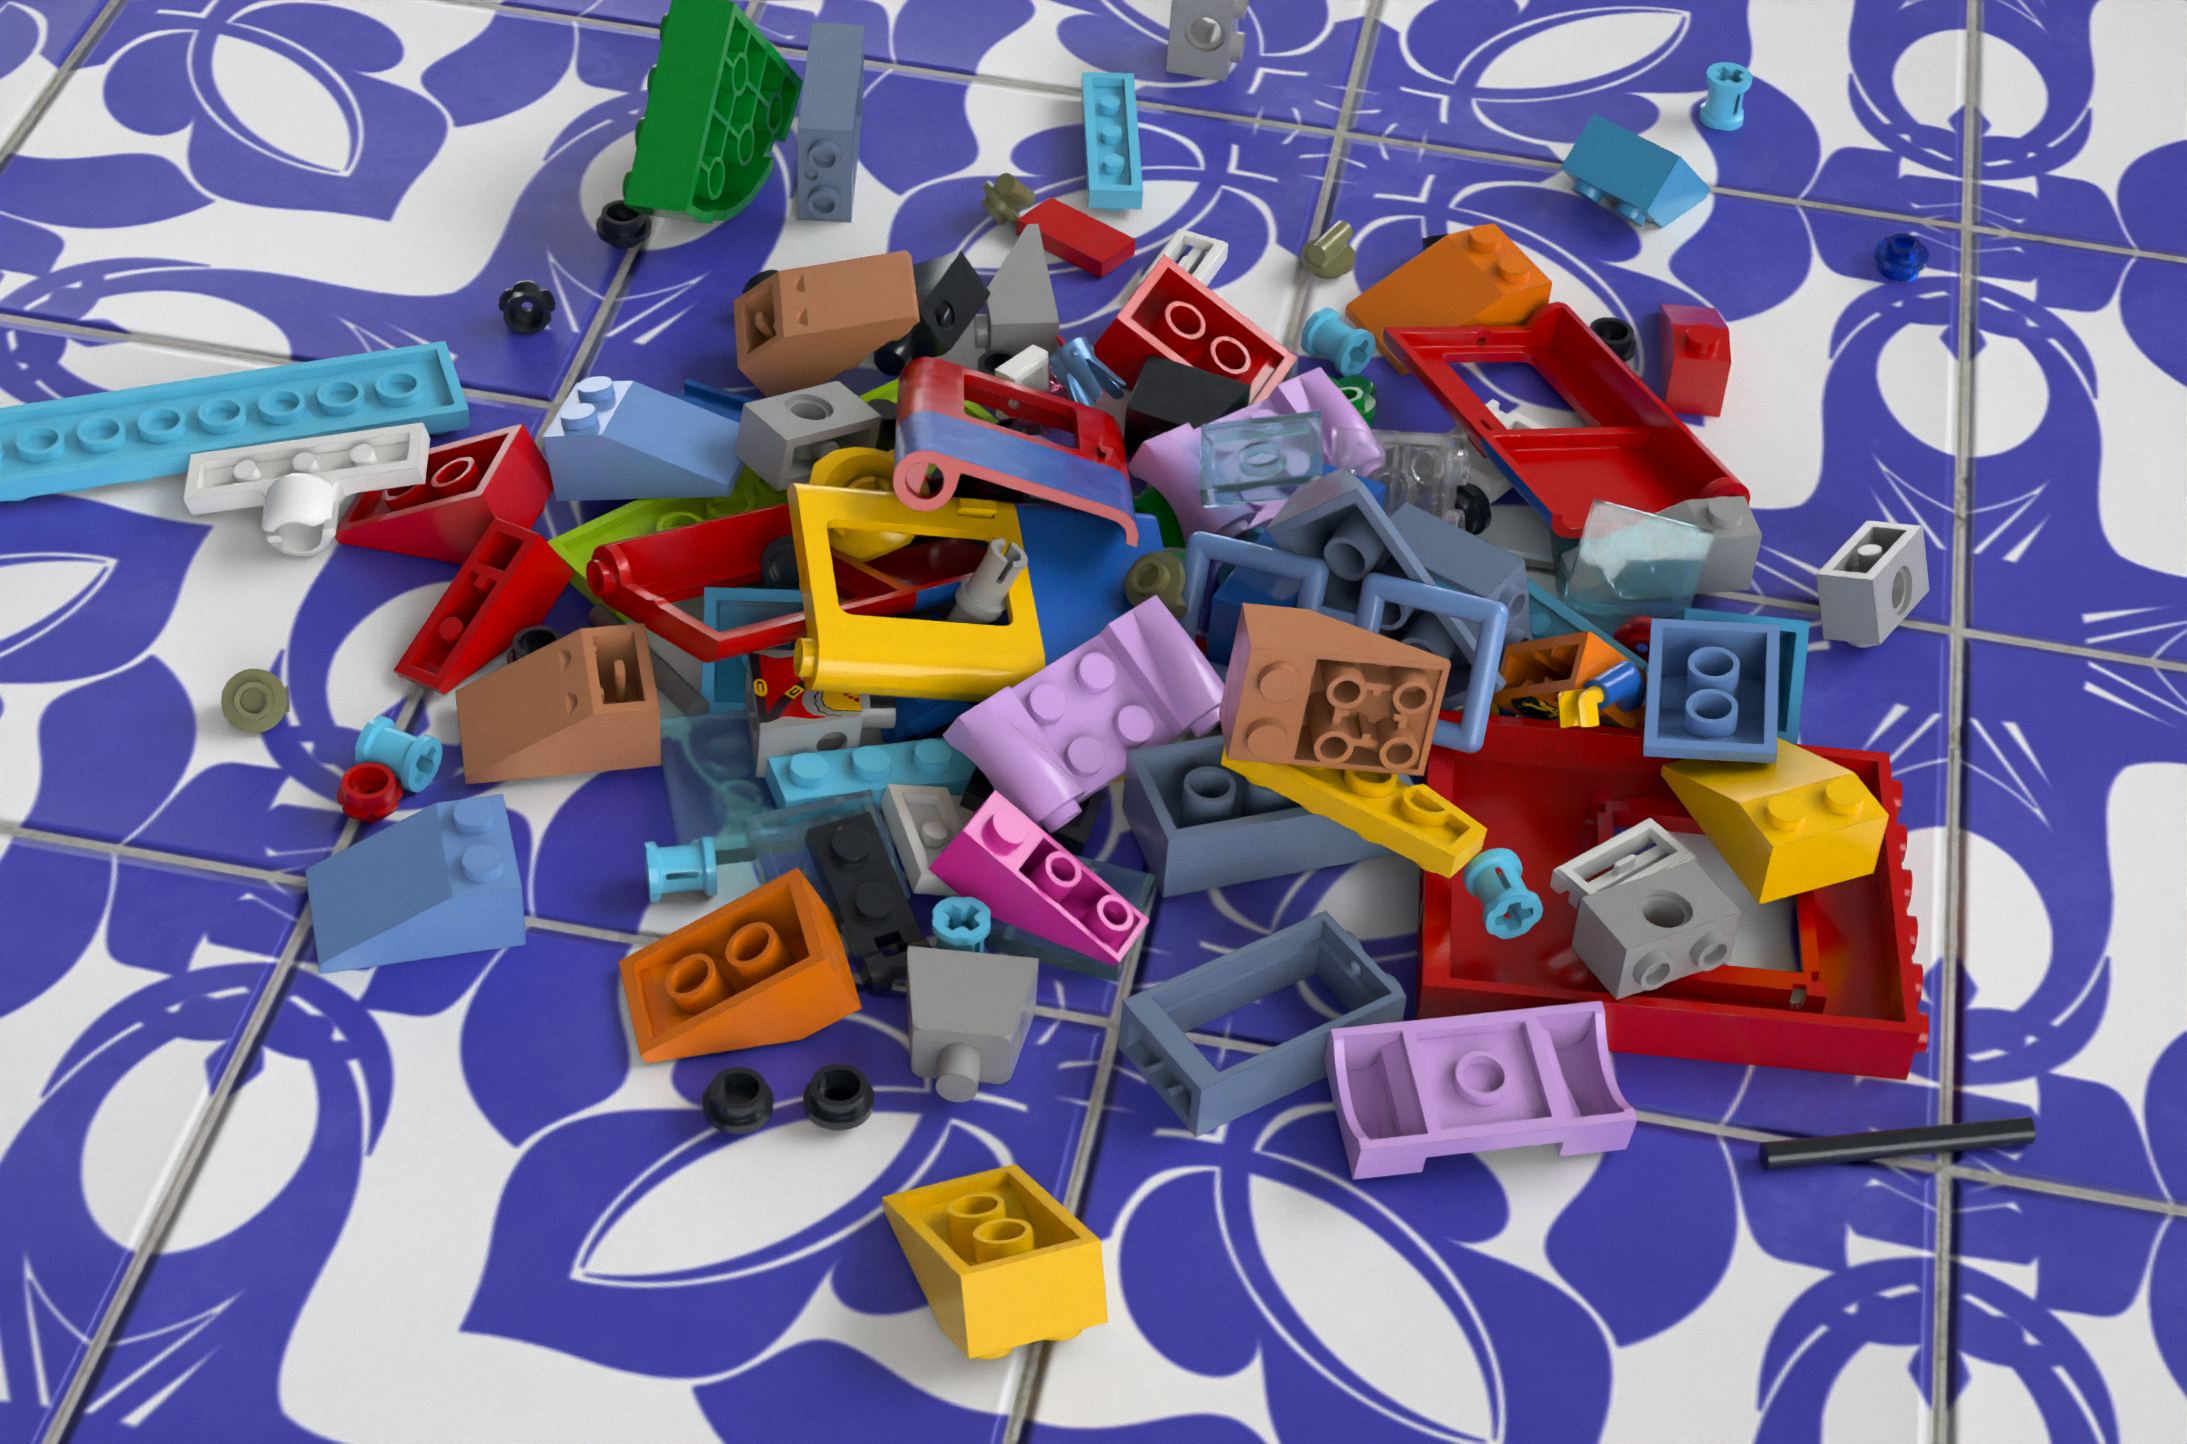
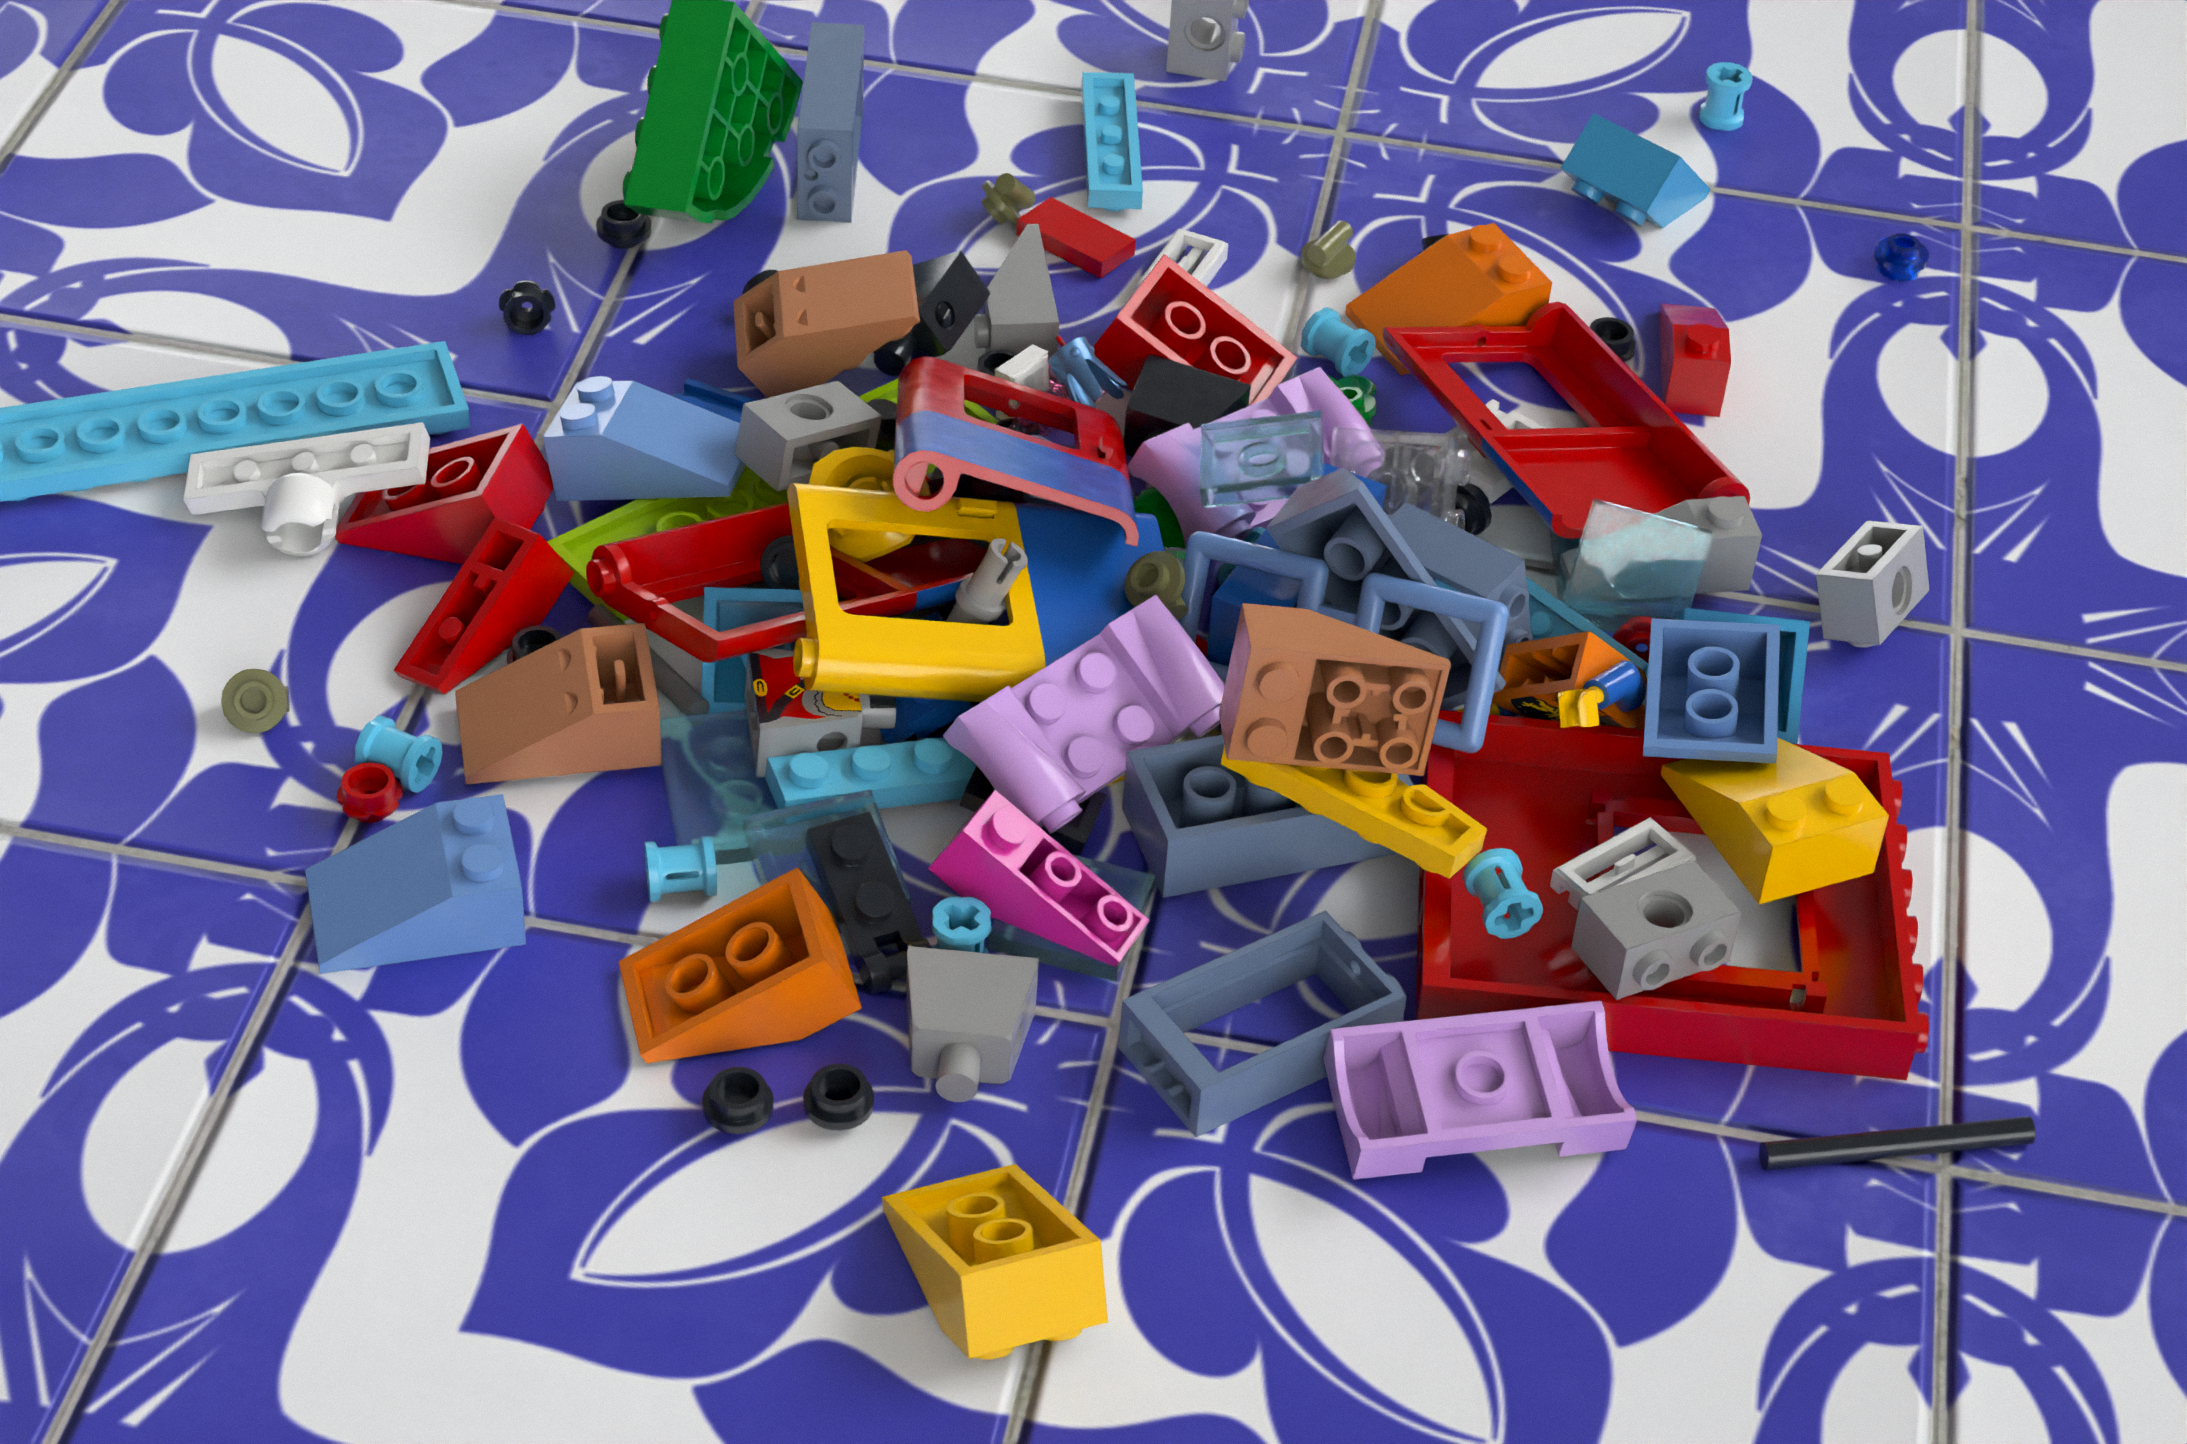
white plate [880,784,974,896] -> none

